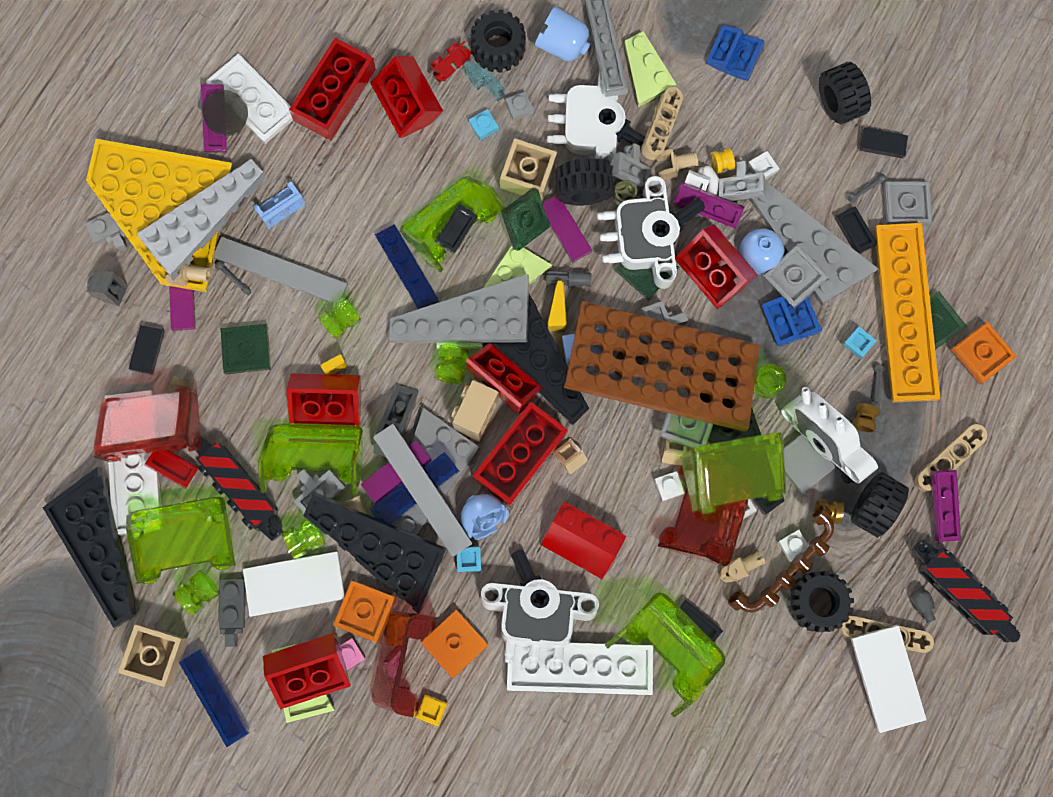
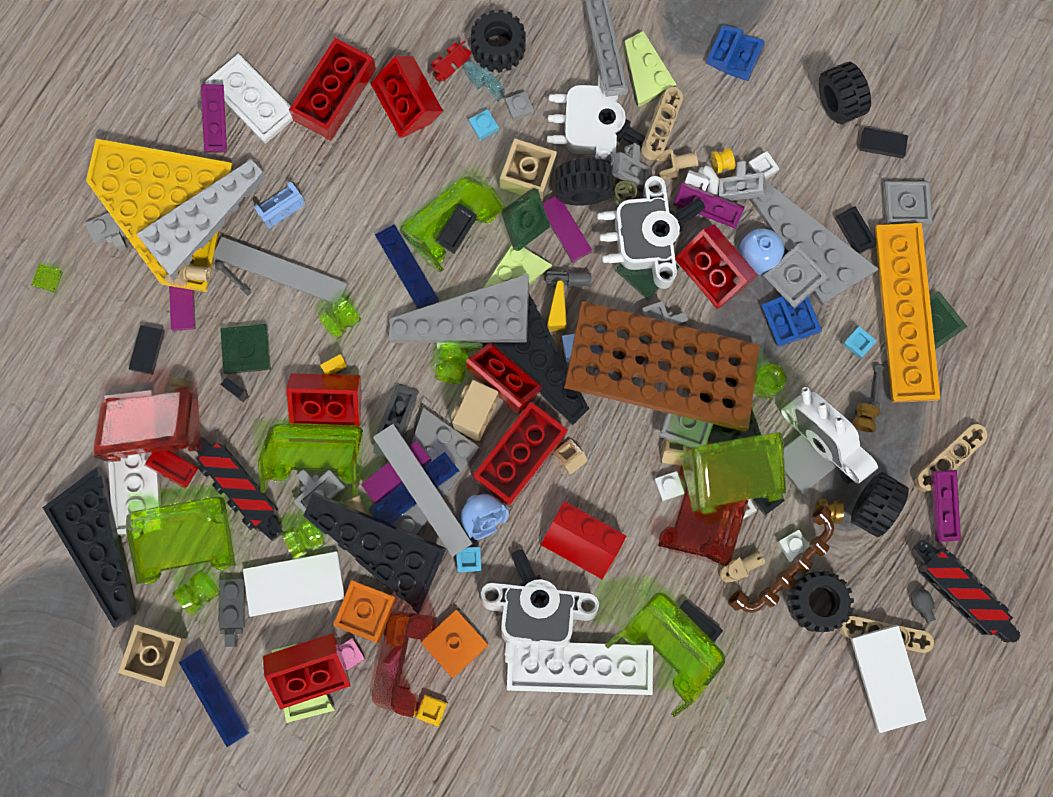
dark grey slope [86,270,128,306] -> none
clear smoke tile [202,90,248,136] -> none
light blue cylinder [535,6,590,62] -> none
dark grey hinge [848,174,887,203] -> none
orange plate [950,321,1017,385] -> none
none -> clear neon green tile [31,264,63,293]
none -> black tile [220,378,248,403]

